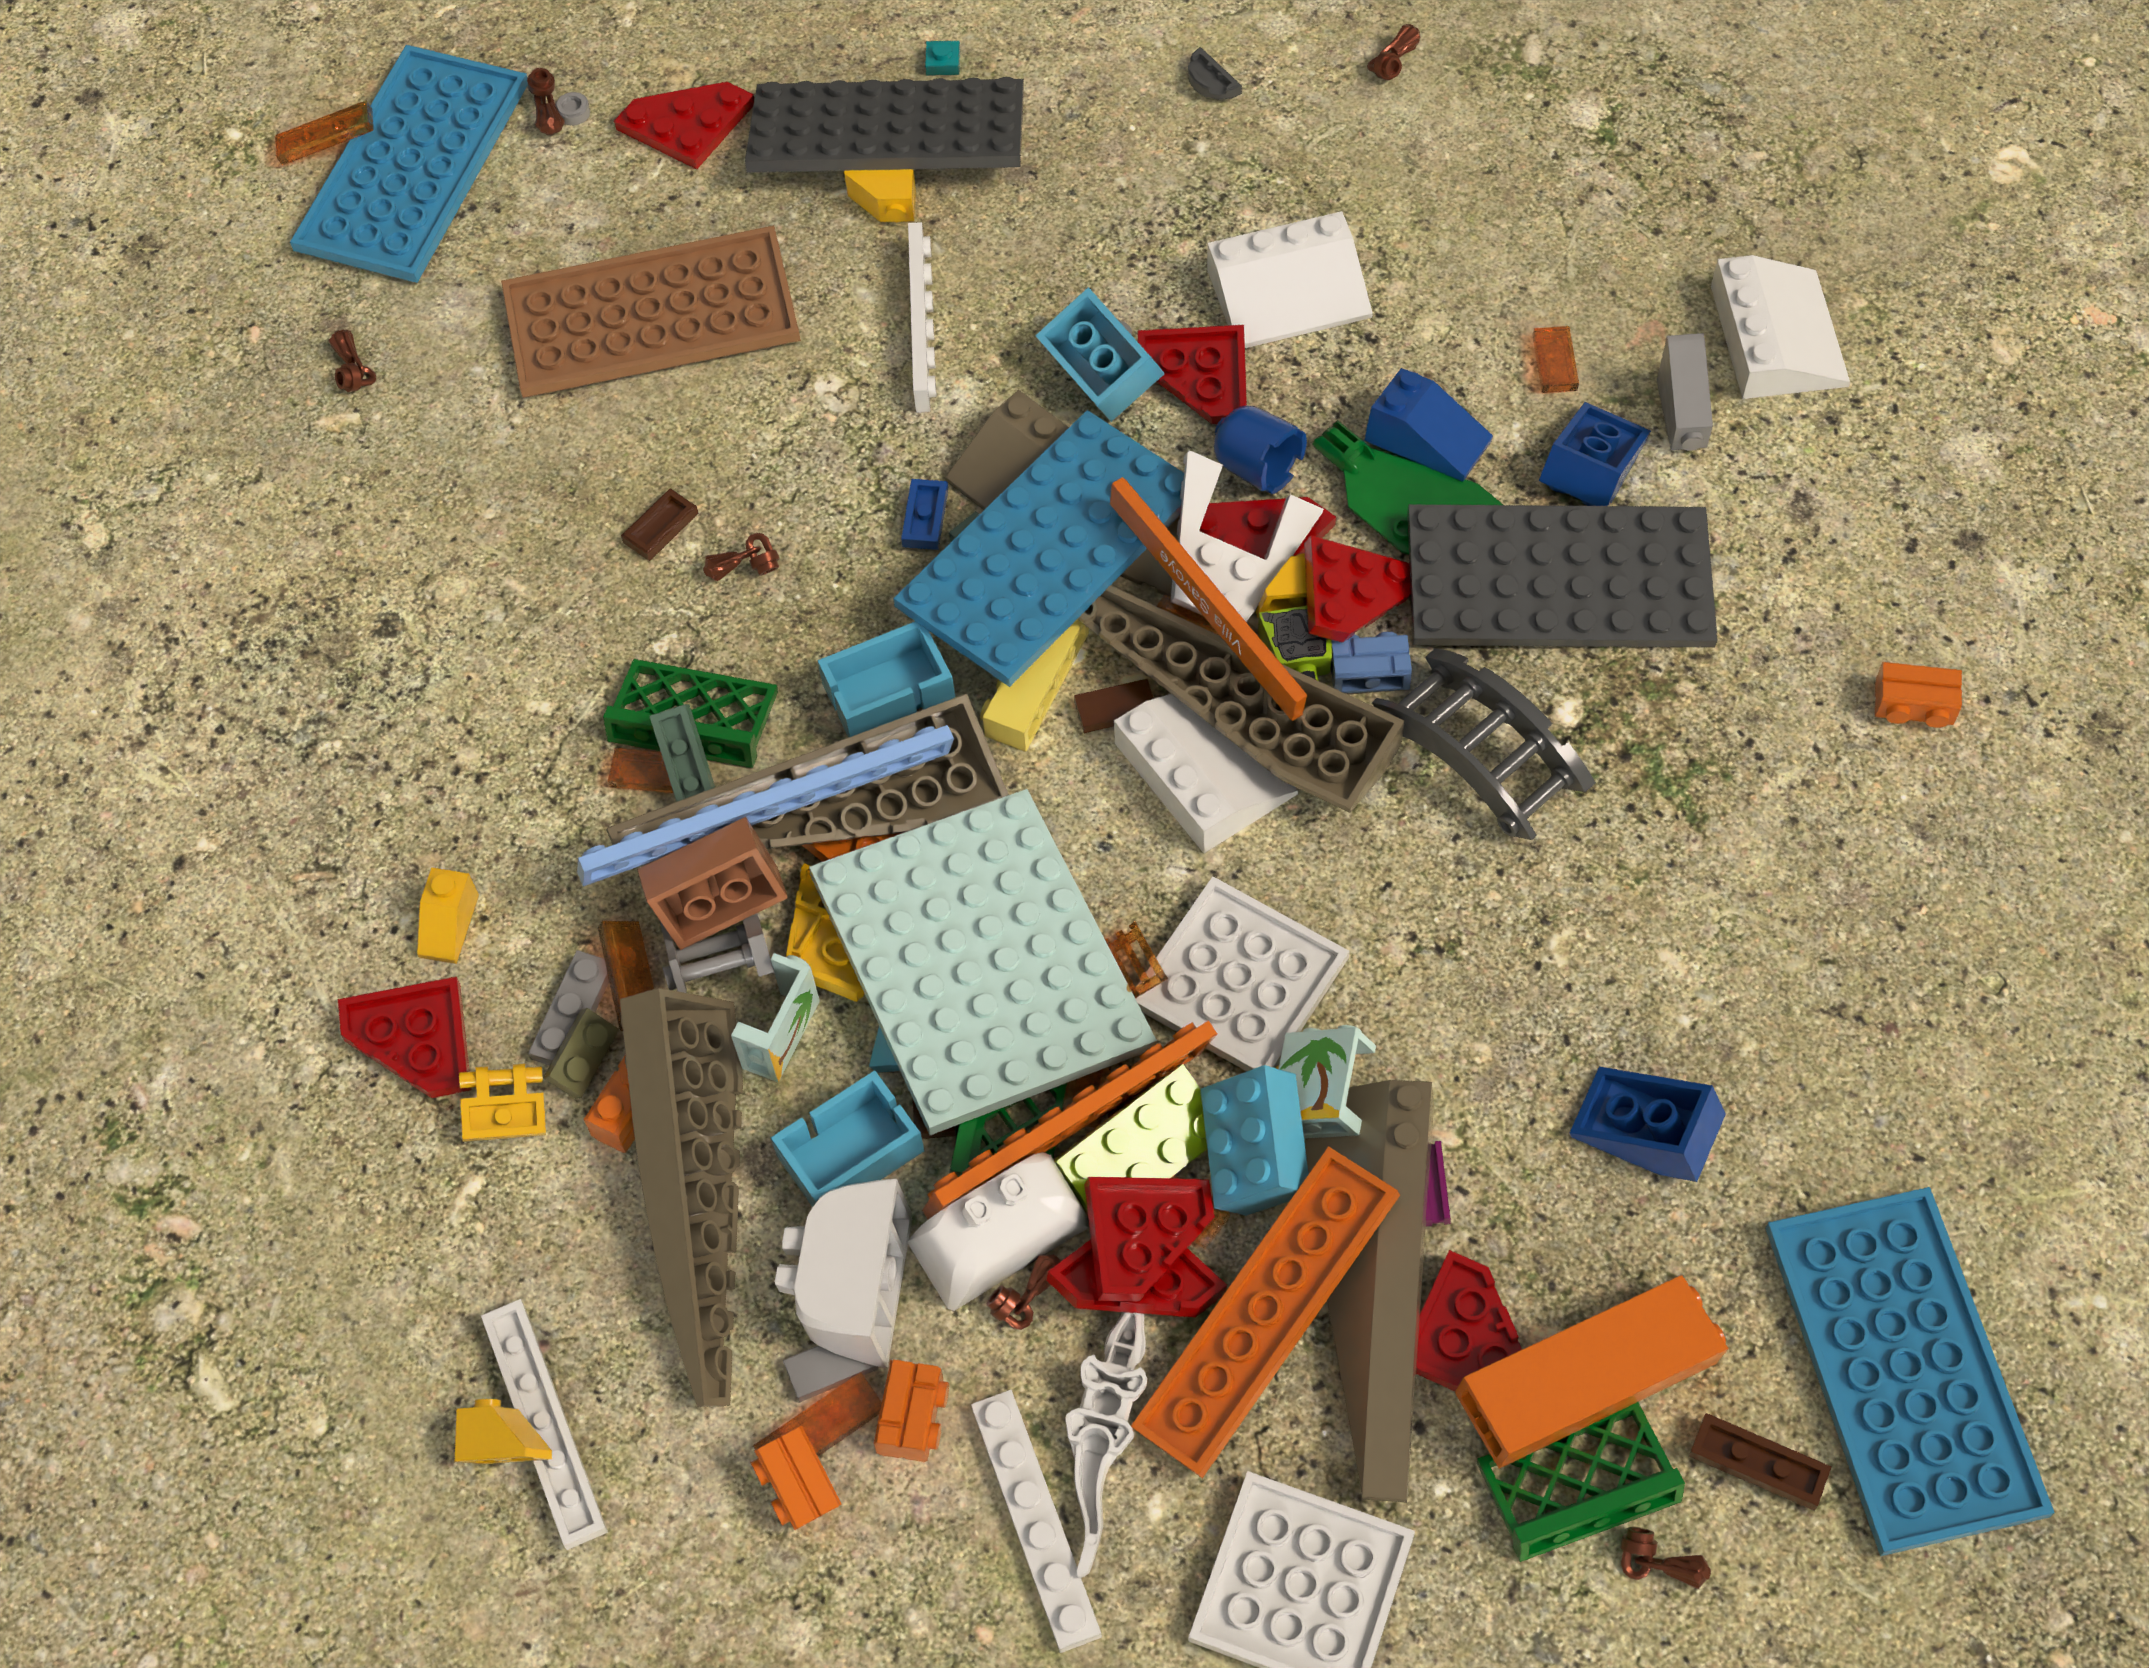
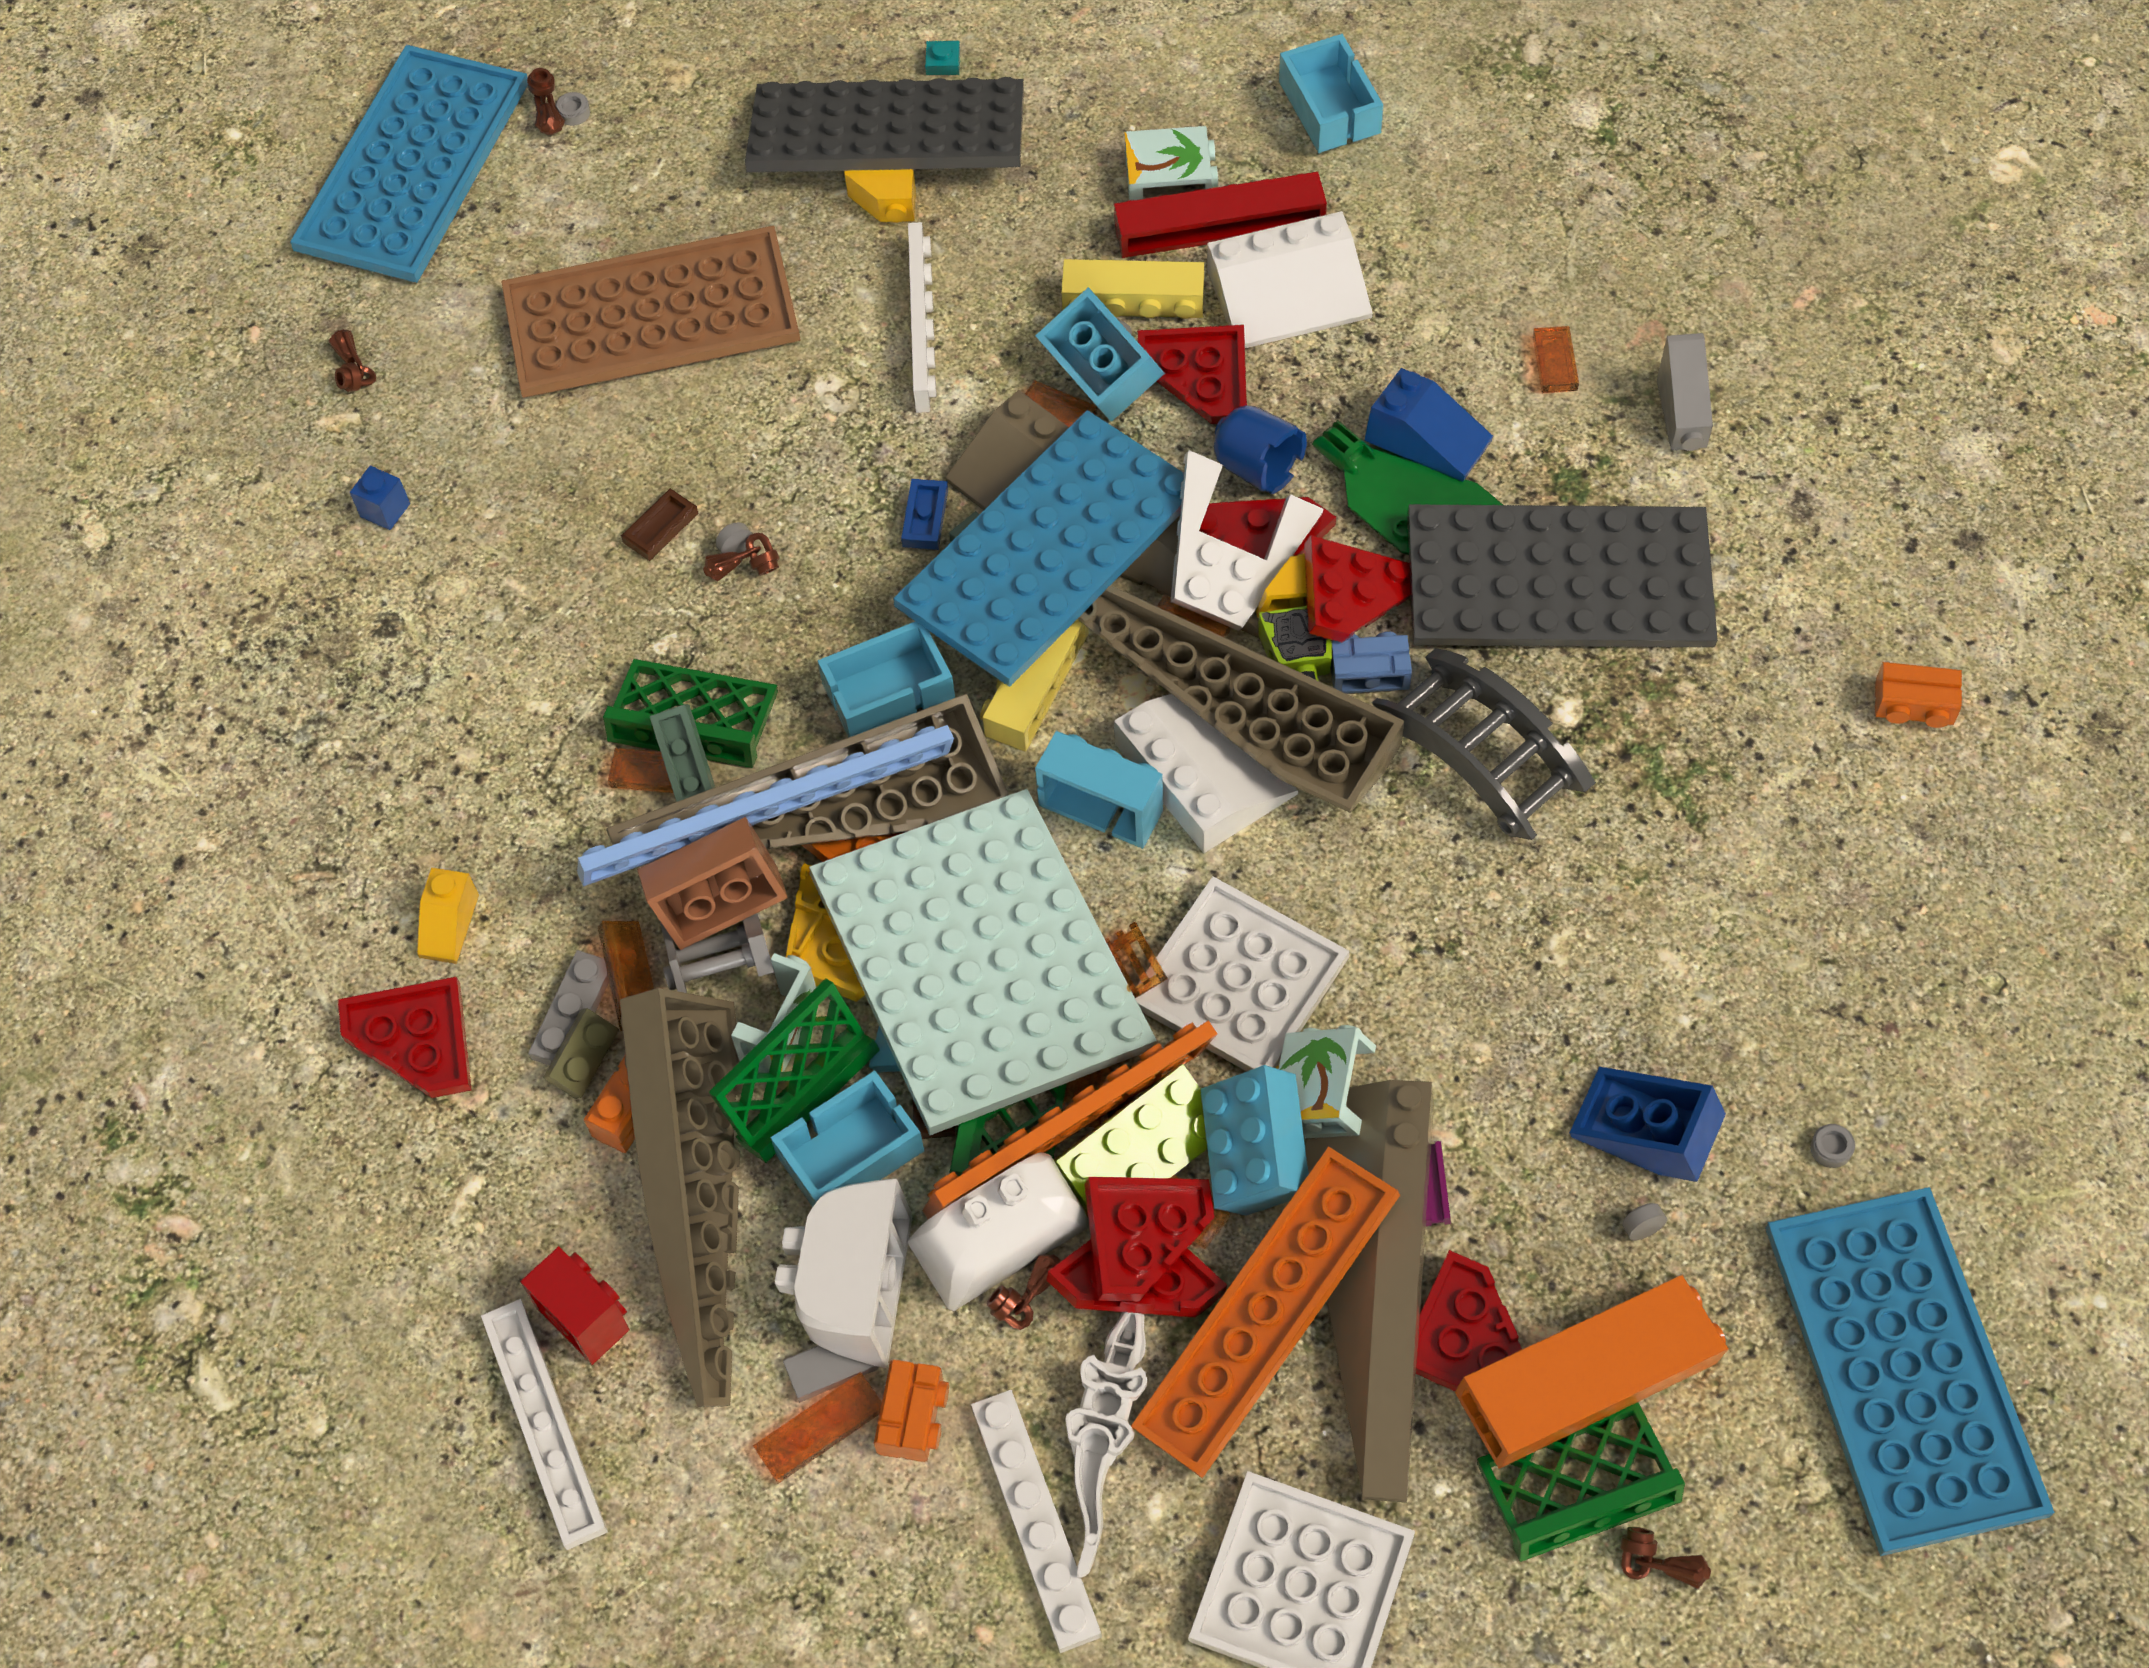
clear orange tile [275,100,374,165] -> none
yellow slope [454,1399,552,1464] -> none
yellow plate [459,1064,546,1142] -> none
red plate [614,81,755,170] -> none
orange brick [750,1425,842,1530] -> none
reddish brown tile [1074,678,1154,734] -> none
orange tile [1110,477,1307,721] -> none
dark grey plate [1188,47,1242,100] -> none
copper piece [1367,24,1421,80] -> none
blue slope [1539,402,1651,506] -> none
reddish brown plate [1688,1413,1832,1511] -> none
white slope [1711,255,1850,399] -> none
none -> blue brick [350,466,410,530]
none -> red brick [520,1246,630,1365]
none -> green fence [709,978,880,1163]
none -> light grey tile [716,522,754,553]
none -> clear orange tile [1025,380,1098,427]
none -> medium azure piece [1035,731,1163,849]
none -> light yellow brick [1061,259,1204,319]
none -> red brick [1114,172,1327,258]
none -> light aqua panel [1124,126,1218,200]
none -> medium azure piece [1279,34,1383,153]
none -> light grey tile [1622,1203,1667,1241]
none -> light grey tile [1810,1124,1855,1168]

